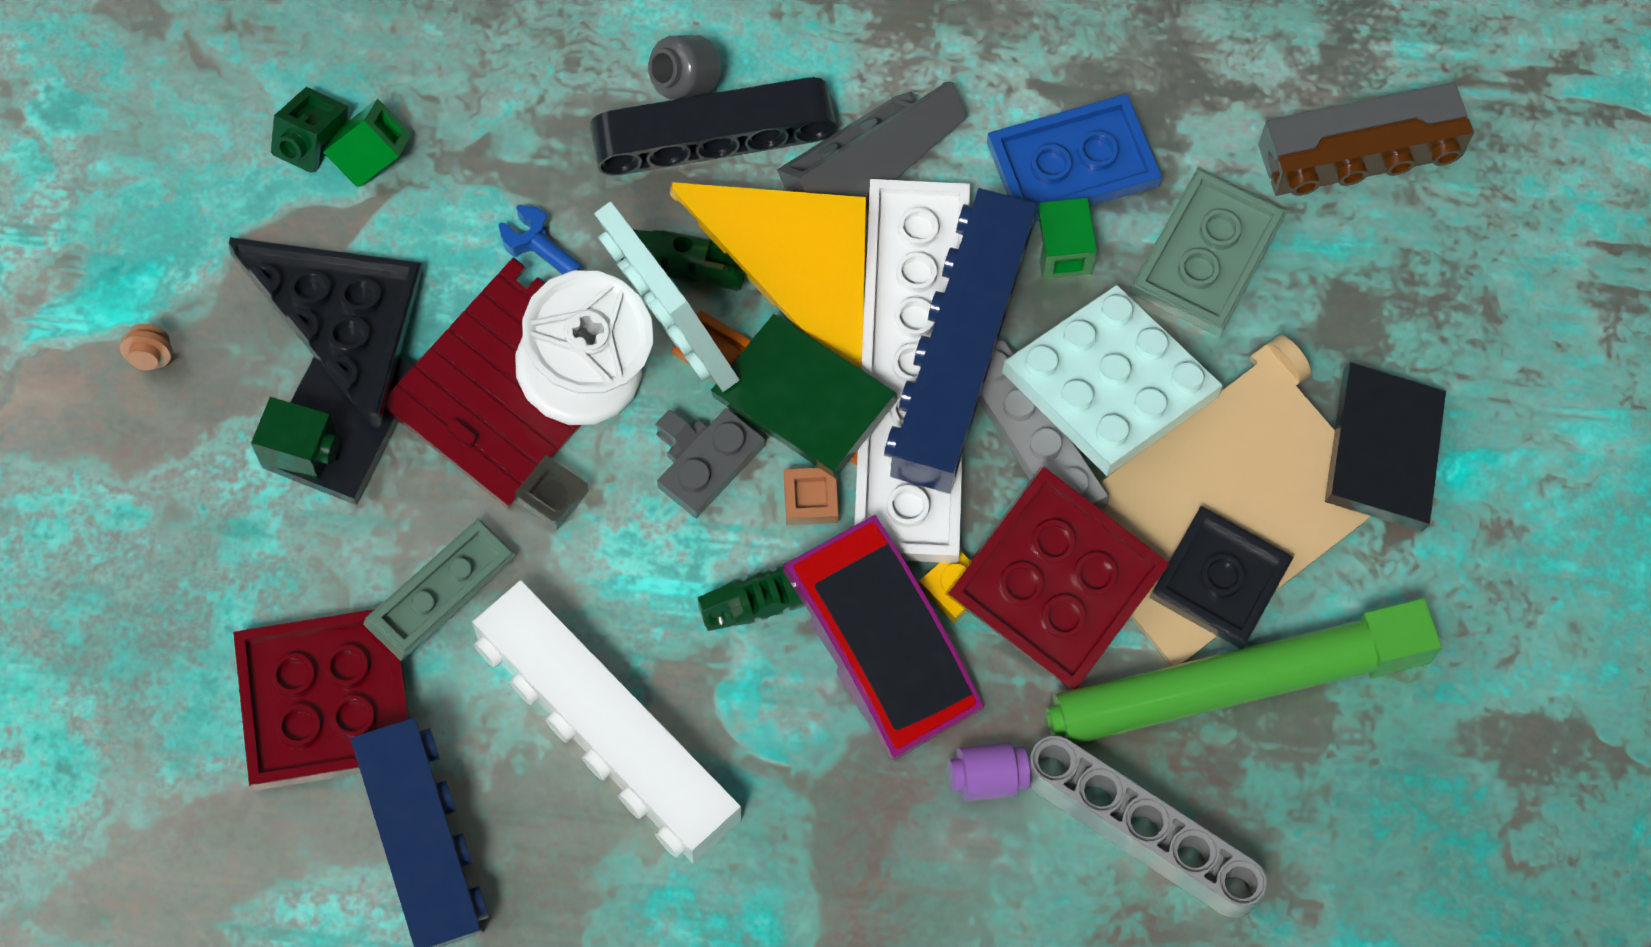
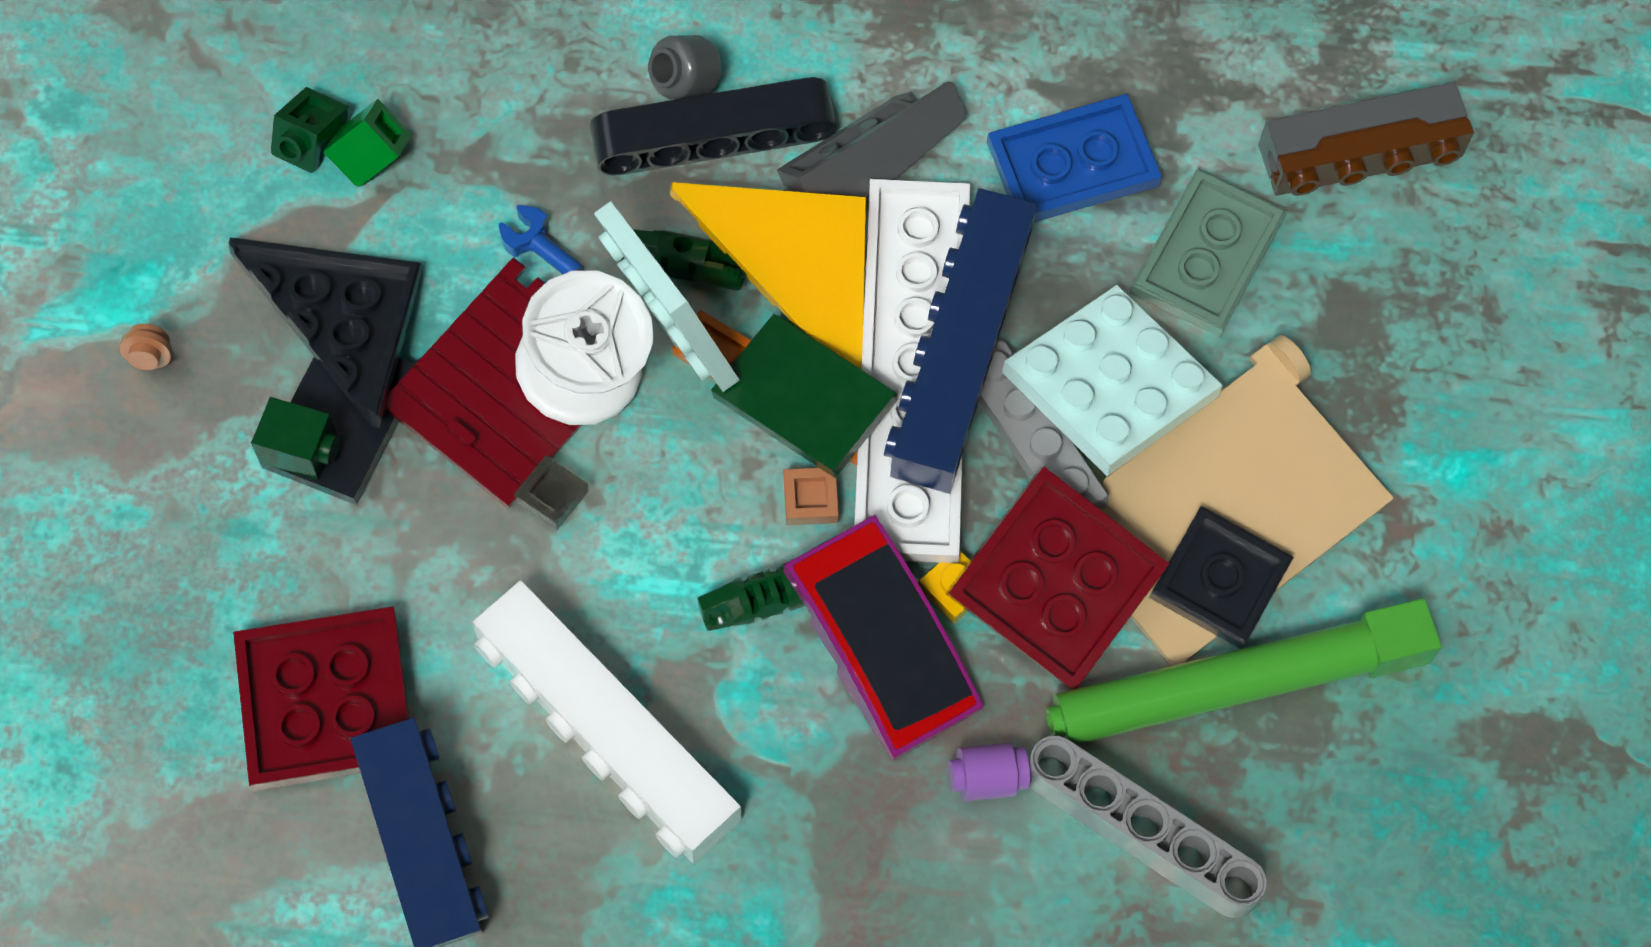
sand green tile [363,518,516,661] -> none
dark grey hinge [655,408,765,519] -> none
green panel [1038,198,1097,279] -> none
black tile [1325,362,1446,532] -> none

